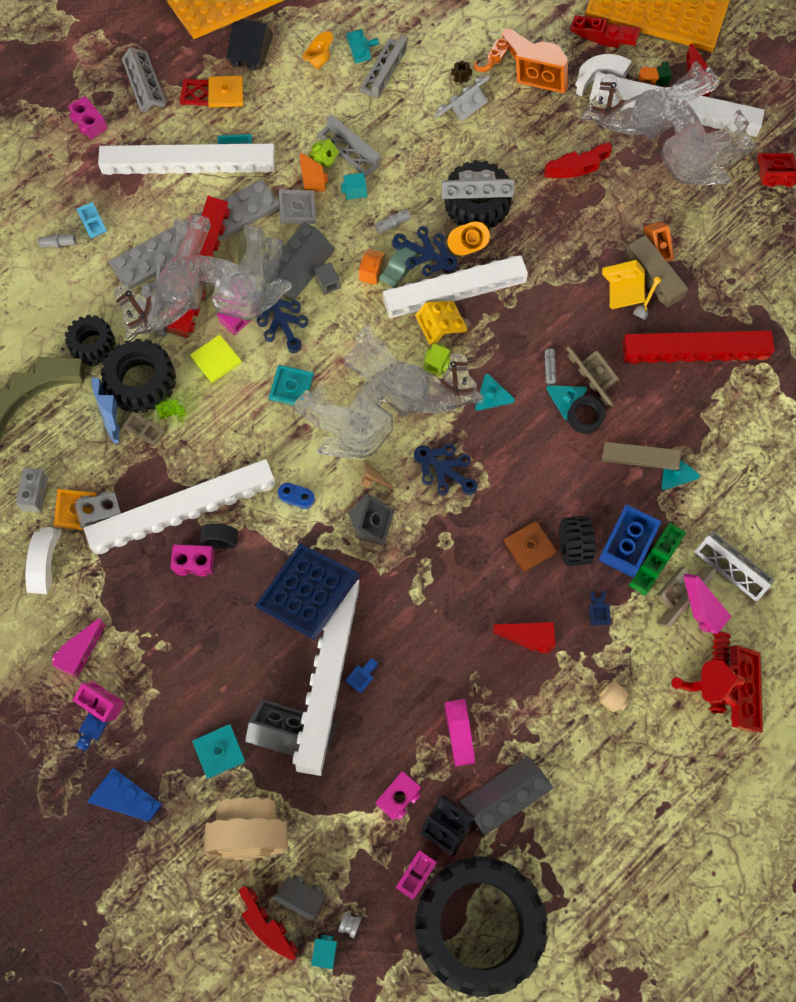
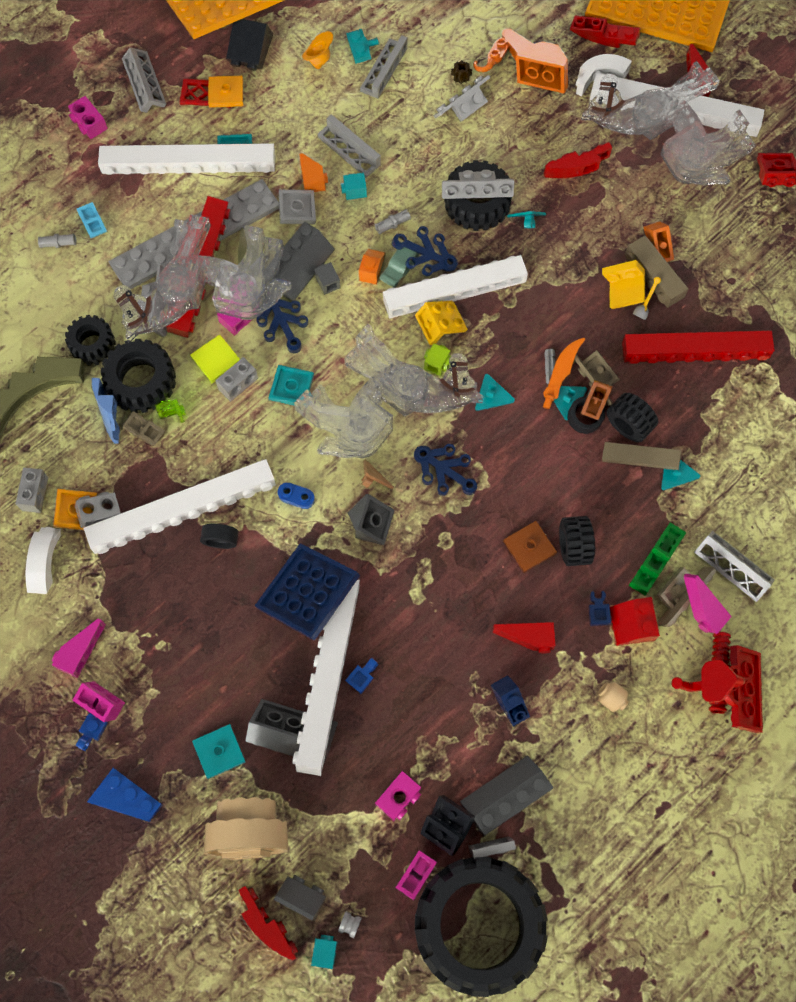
dark pink brick [171,545,215,577] -> none
lime brick [308,139,340,167] -> none
dark pink slope [444,699,475,767] -> none
light orange piece [447,221,490,256] -> none
blue brick [598,504,662,577] -> none
leg [637,61,672,86] -> none
none -> light grey brick [215,357,258,402]
none -> light grey plate [469,836,516,859]
none -> dark blue slope [491,675,530,727]
none -> teal piece [507,211,546,229]
none -> orange sword [543,338,585,409]
none -> dark orange slope [581,380,612,420]
none -> black tyre [607,392,658,442]
none -> red slope [610,597,660,646]

